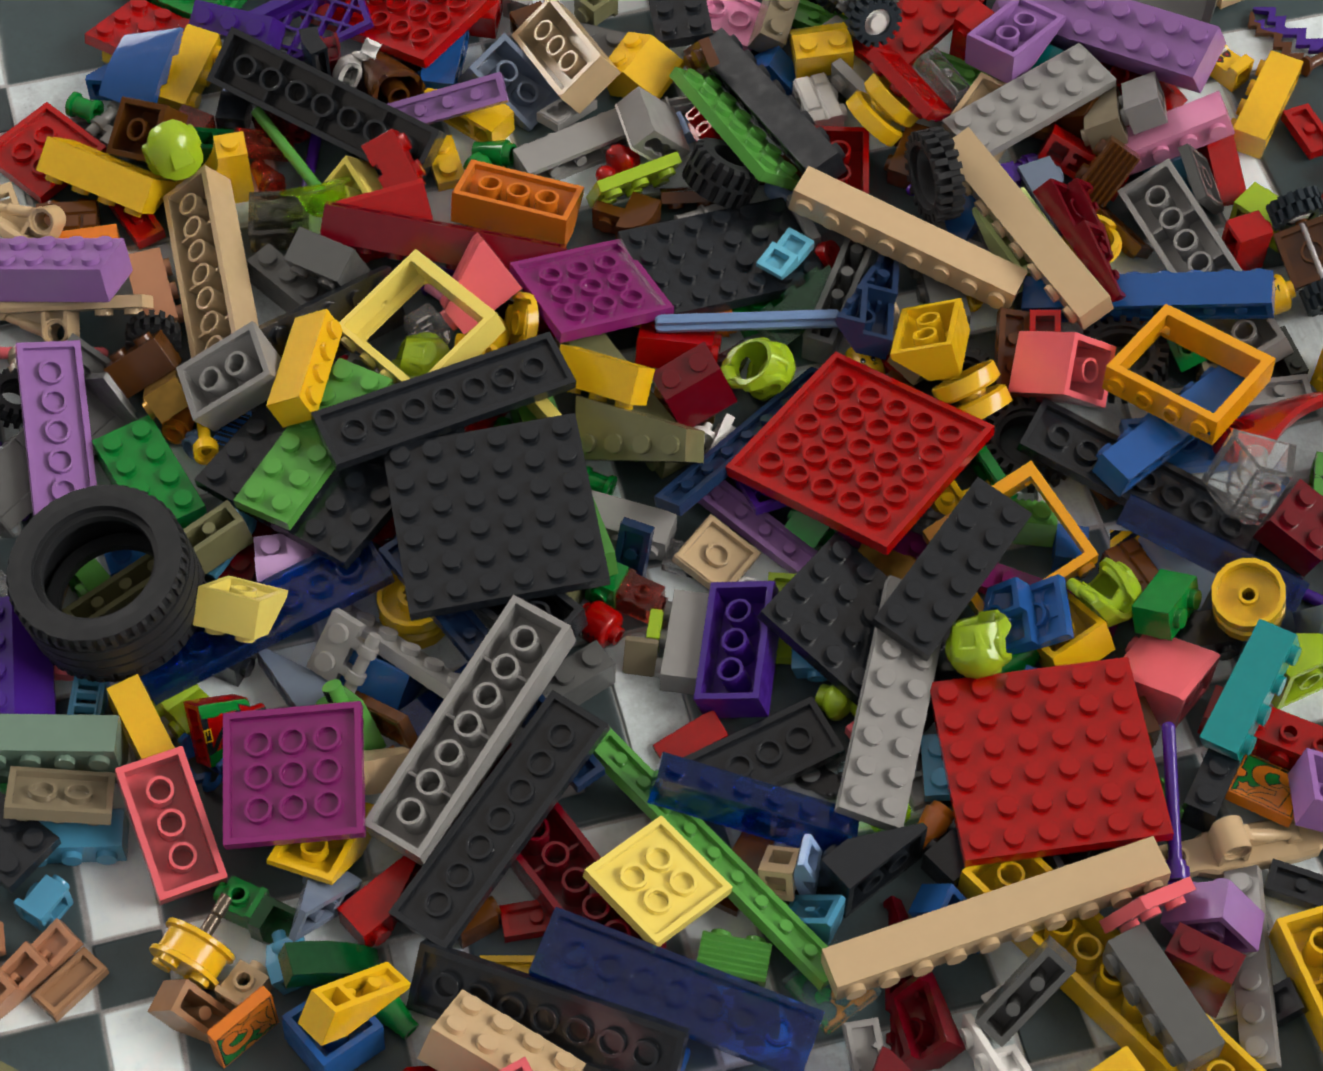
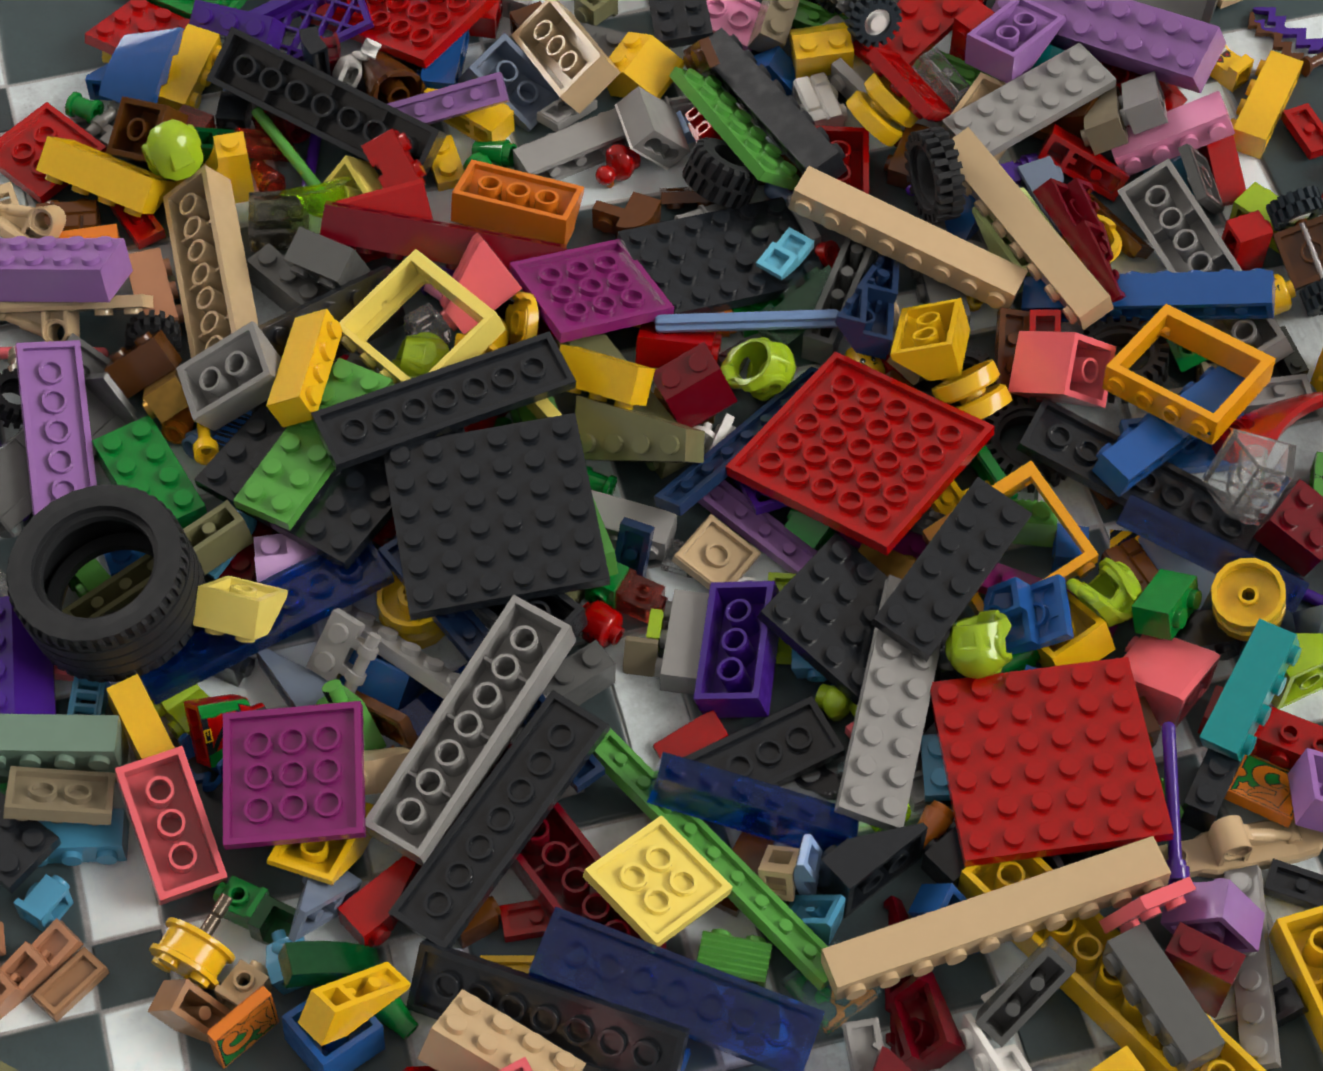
lime plate [586,151,682,208] -> none
reddish brown brick [1074,135,1140,208] -> none

